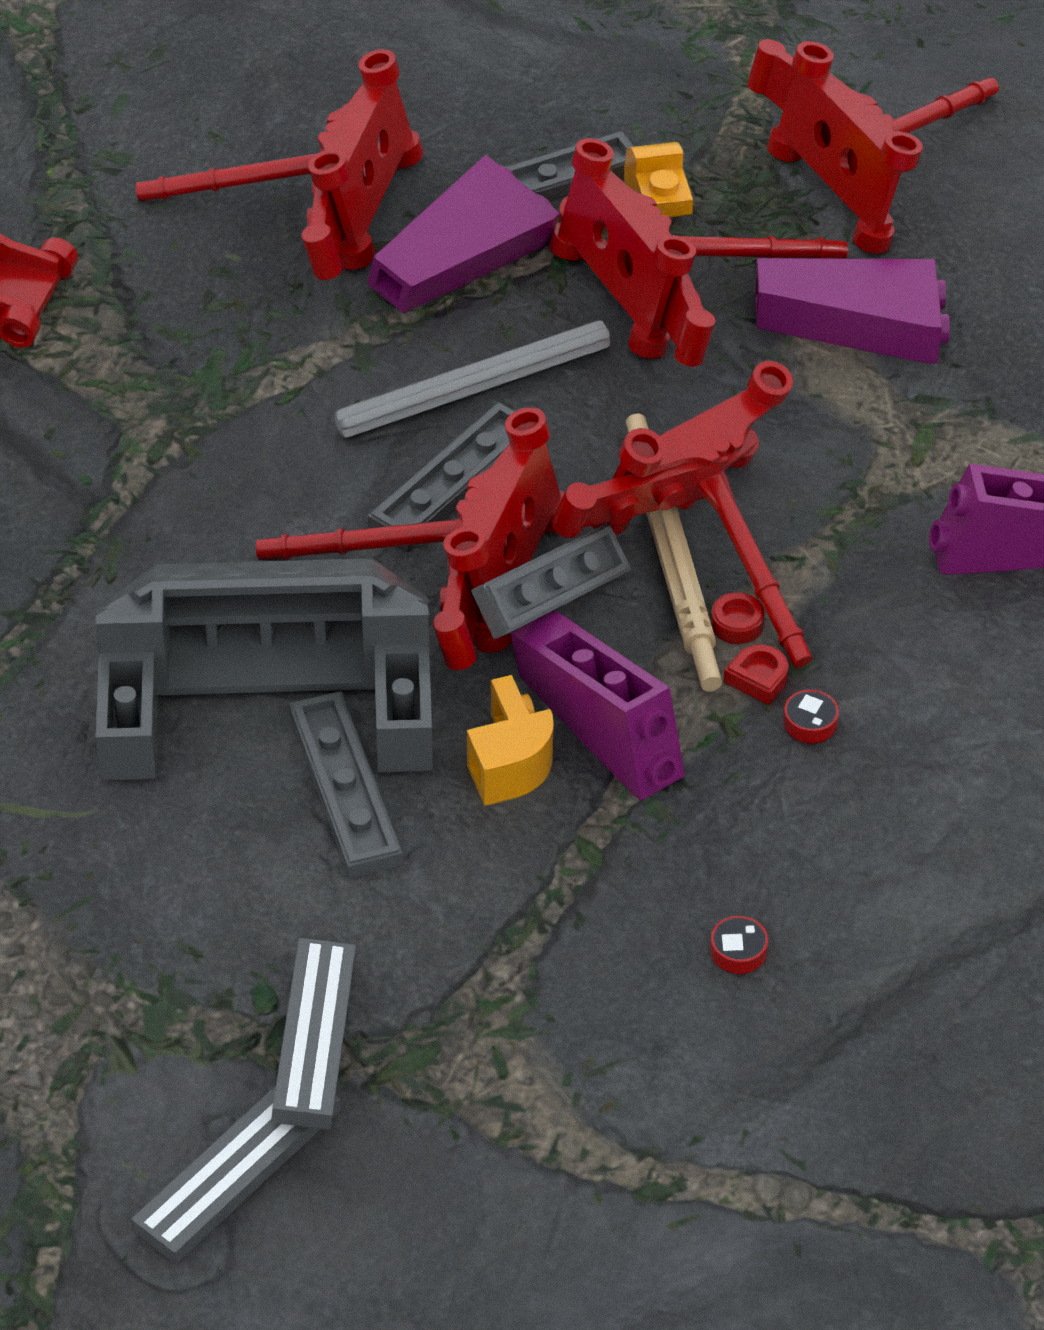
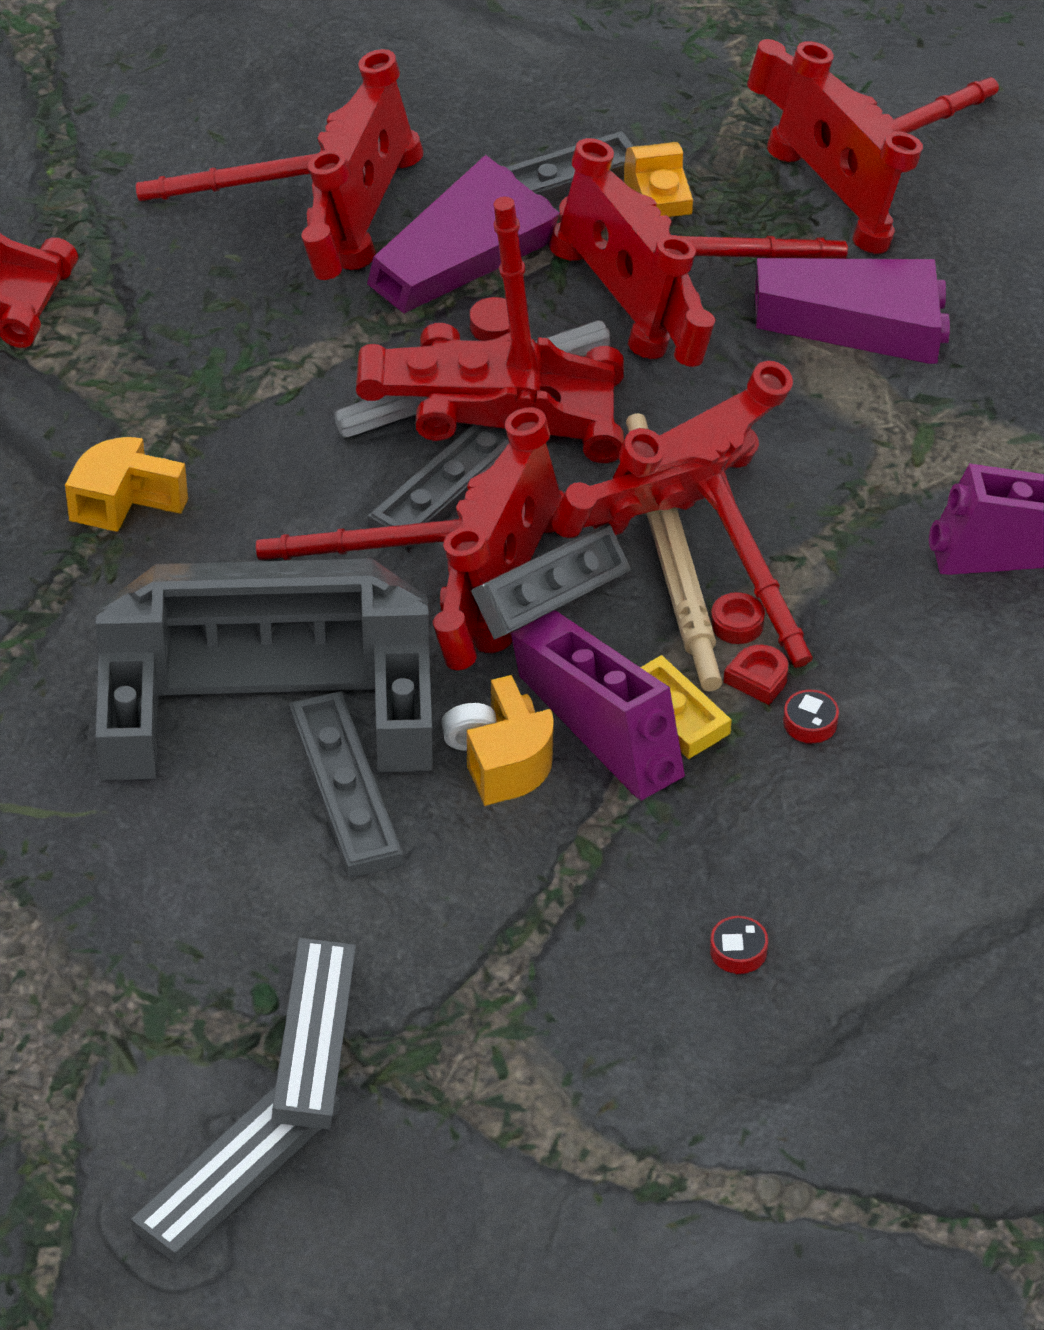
none -> light orange brick [65,437,188,532]
none -> red piece [356,196,624,463]
none -> white tile [441,703,497,751]
none -> red tile [470,297,510,341]
none -> yellow plate [640,655,732,759]

